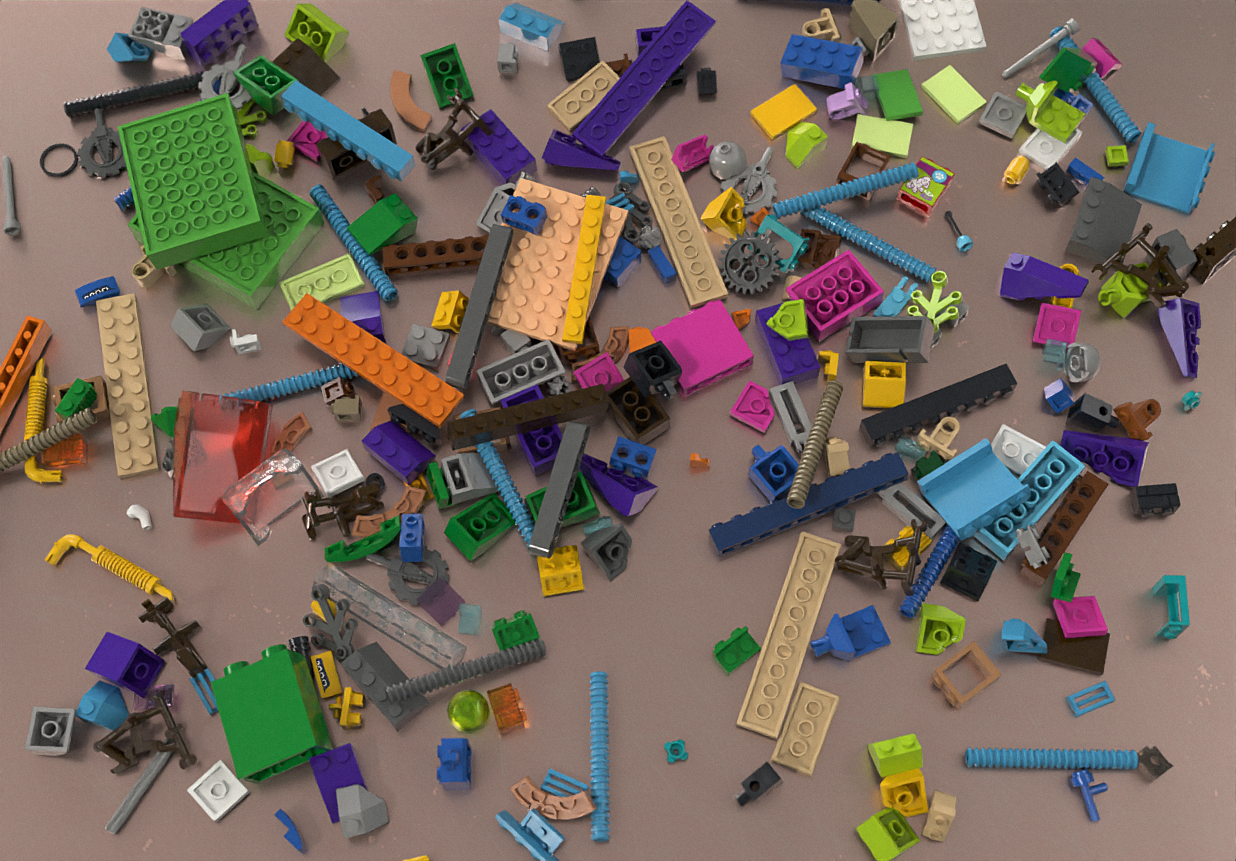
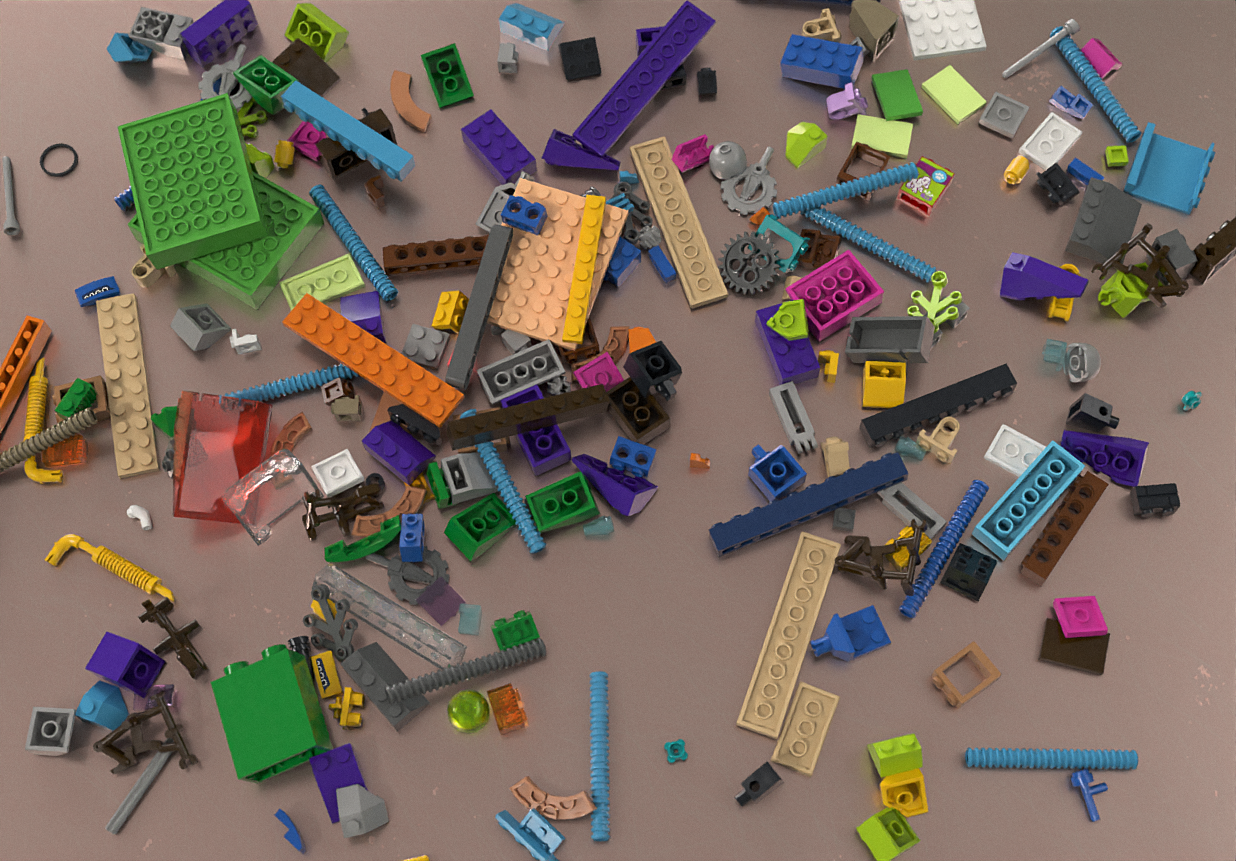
black piece [64,71,204,118] -> none
dark grey bar [77,109,127,178] -> none
white plate [187,760,249,823] -> none
dark azure tile [189,668,219,715] -> none
green slope [347,193,418,255] -> none
dark brown piece [416,88,493,170] -> none
blue hinge [437,738,472,791] -> none
dark grey beam [528,421,590,559] -> none
yellow bracket [537,545,584,596] -> none
dark azure tile [540,768,589,797] -> none
tan tile [547,60,620,133] -> none
dark grey slope [581,524,632,580] -> none
reddish brown bracket [606,53,633,77] -> none
dark pink panel [651,299,754,397] -> none
yellow slope [700,187,747,240] -> none
green bracket [712,626,761,676] -> none
dark pink plate [730,380,775,433] -> none
orange tile [731,308,751,331] -> none
yellow tile [750,84,817,140] -> none
dark tan piece [786,380,844,509] -> none
clear light blue panel [854,75,880,102] -> none
medium azure hinge [873,276,919,317] -> none
dark green brick [911,450,944,480] -> none
lime slope [916,603,966,655] -> none
dark azure panel [917,438,1031,541] -> none
tan pin [922,790,957,842] -> none
medium azure hinge [945,211,974,252] -> none
dark azure slope [1002,618,1047,654] -> none
lime plate [1015,81,1085,143] -> none
light grey hinge [1016,524,1050,569] -> none
dark pink plate [1033,302,1082,348] -> none
green slope [1039,47,1098,93] -> none
blue panel [1044,378,1074,413] -> none
green bracket [1050,552,1081,602] -> none
dark azure tile [1066,681,1116,718] -> none
dark orange pin [1113,399,1161,441] -> none
clear smoke brick [1137,746,1173,782] -> none
teal panel [1152,575,1190,639] -> none
dark purple wedge [1158,298,1201,378] -> none

